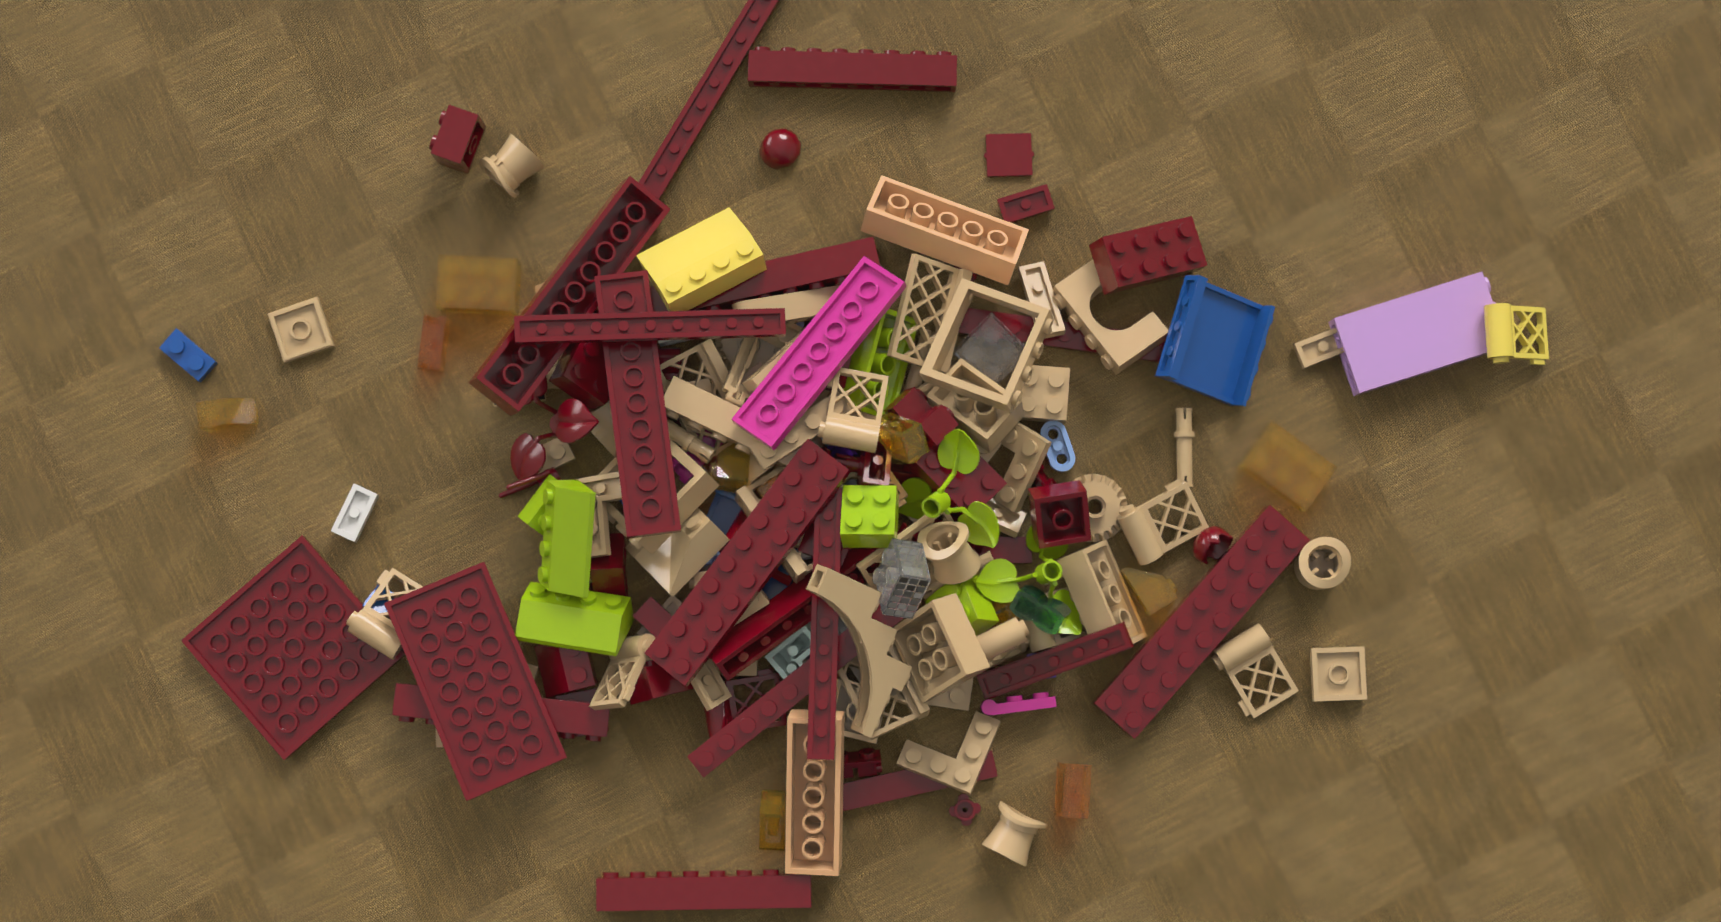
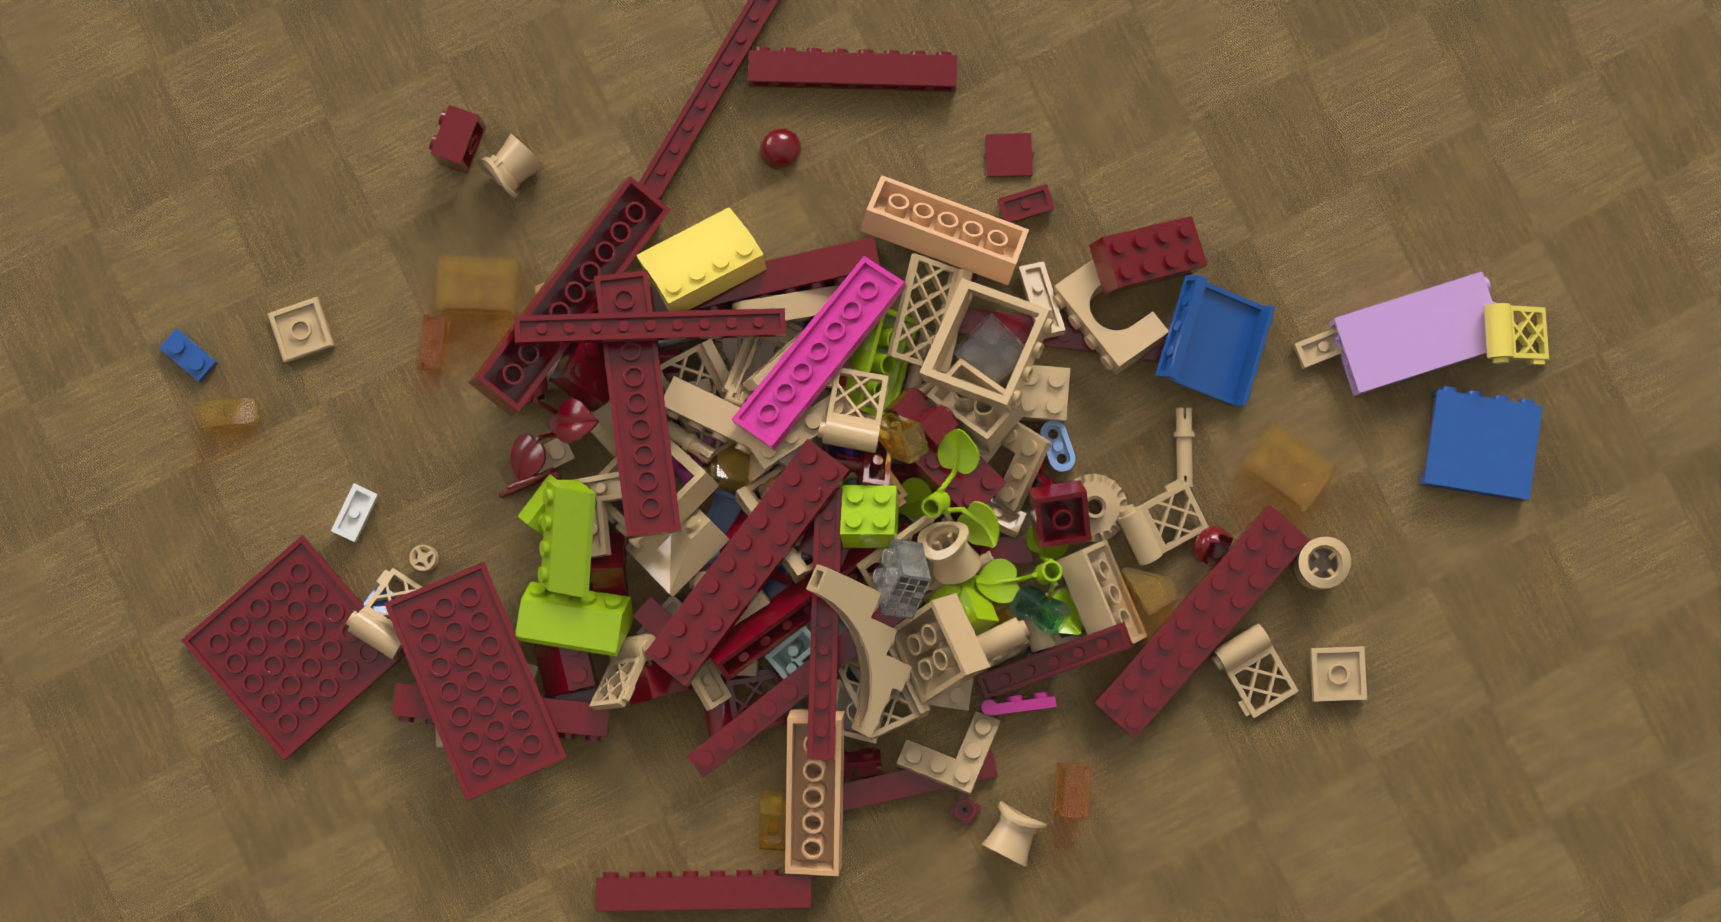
none -> tan wheel [410,545,439,572]
none -> blue panel [1419,386,1543,502]

